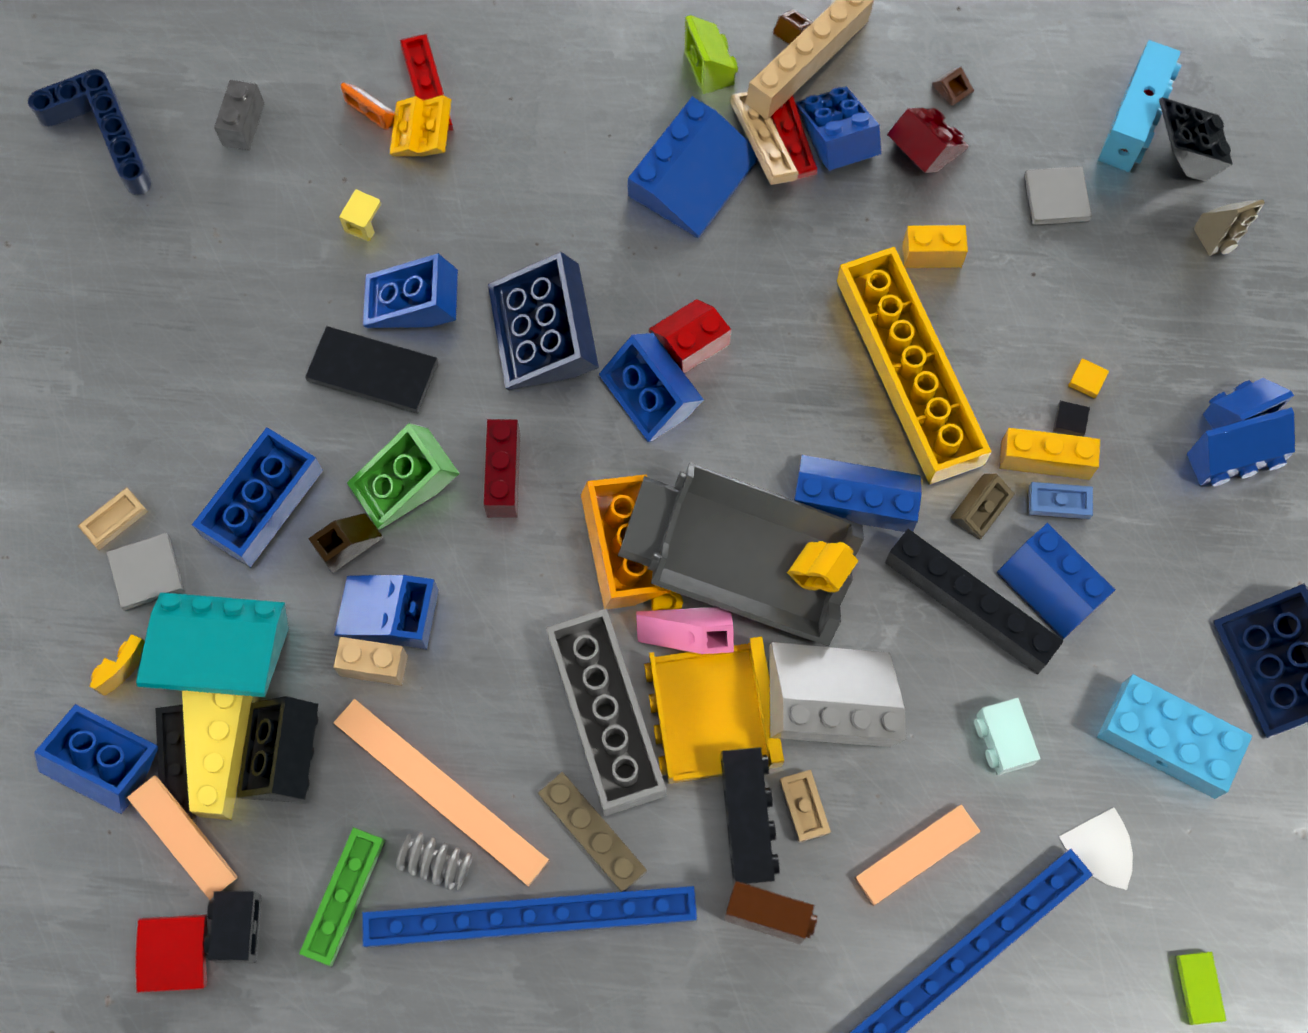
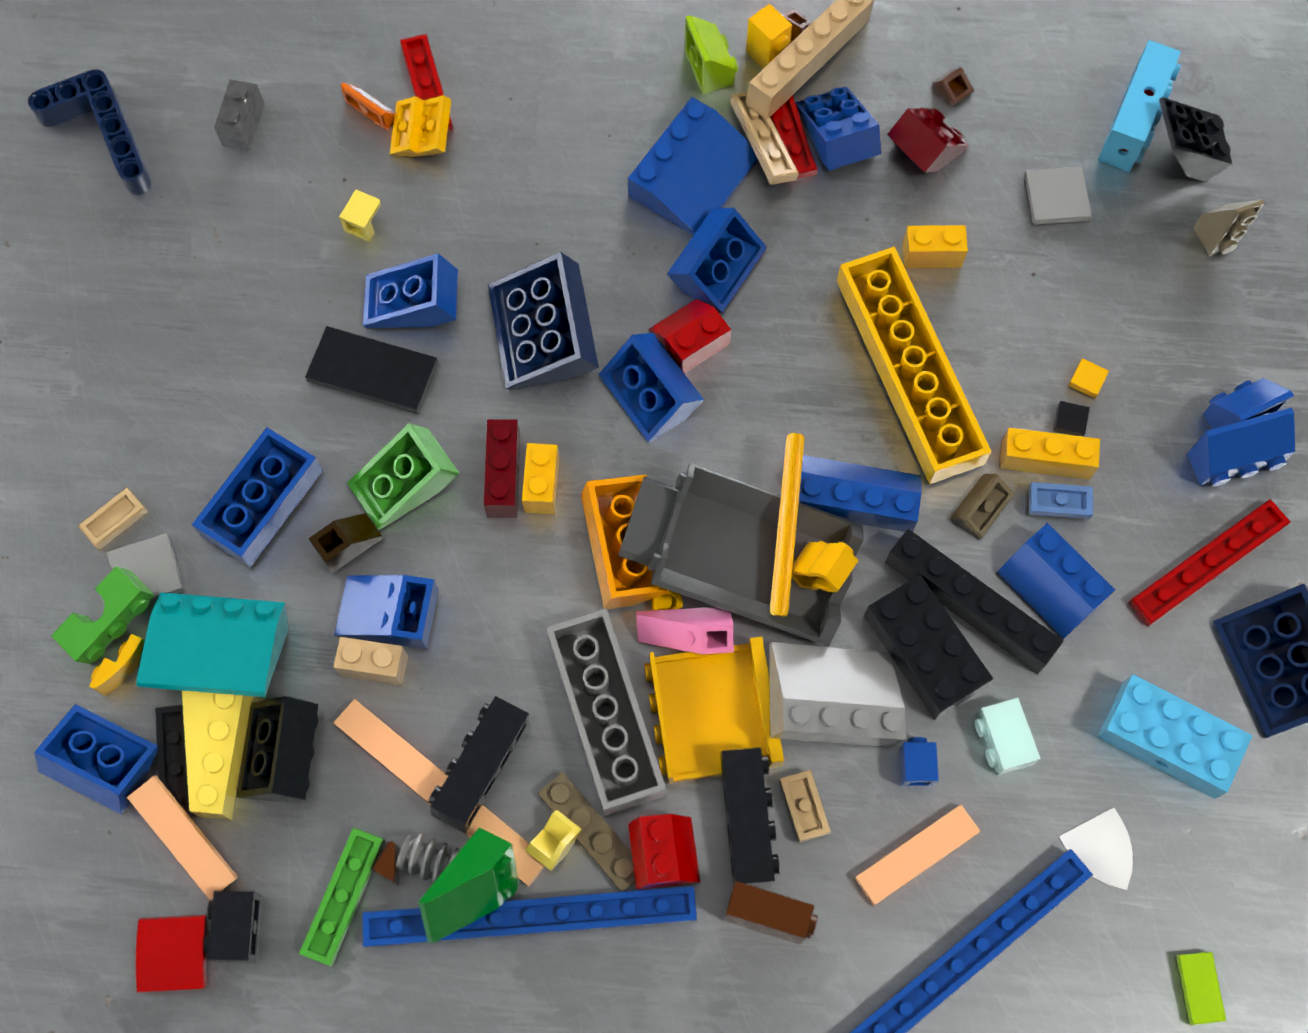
none -> bright green arch [51,566,155,664]
none -> reddish brown slope [373,841,400,885]
none -> green slope [418,827,519,943]
none -> black brick [428,696,529,834]
none -> yellow brick [522,443,559,515]
none -> light yellow panel [526,810,582,871]
none -> red slope [628,814,701,890]
none -> blue slope [667,208,767,313]
none -> yellow brick [746,3,792,69]
none -> yellow axle [770,433,805,617]
none -> black brick [864,574,994,720]
none -> blue brick [899,737,939,787]
none -> red tile [1128,499,1291,627]

